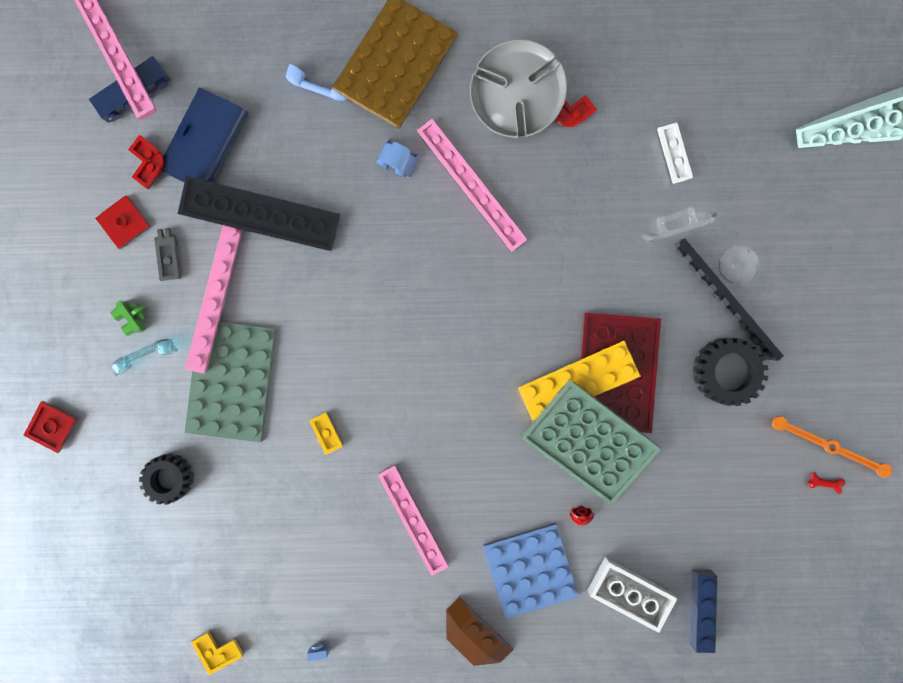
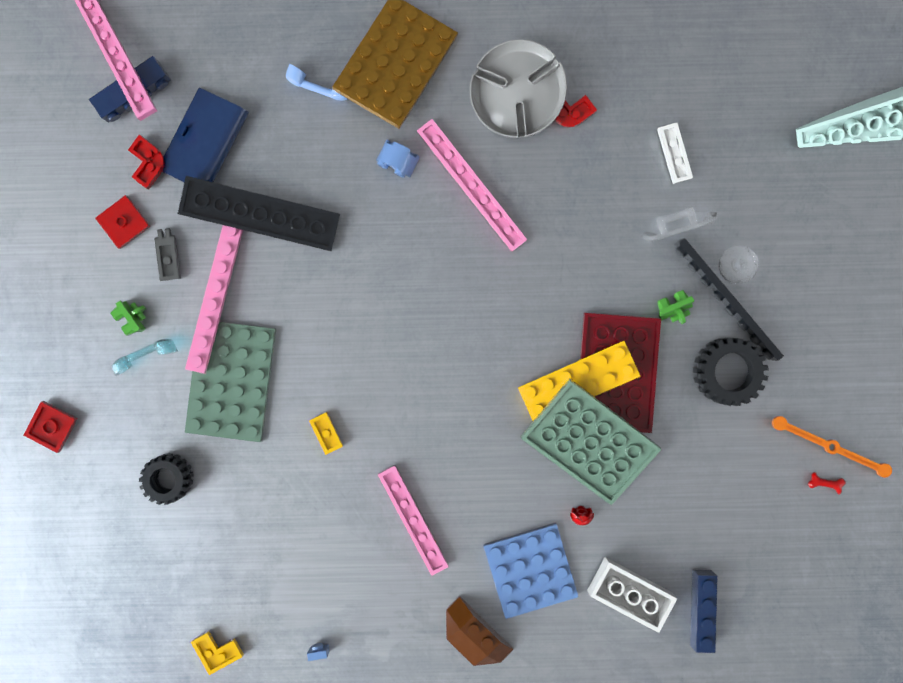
none -> bright green hips [657,290,694,324]

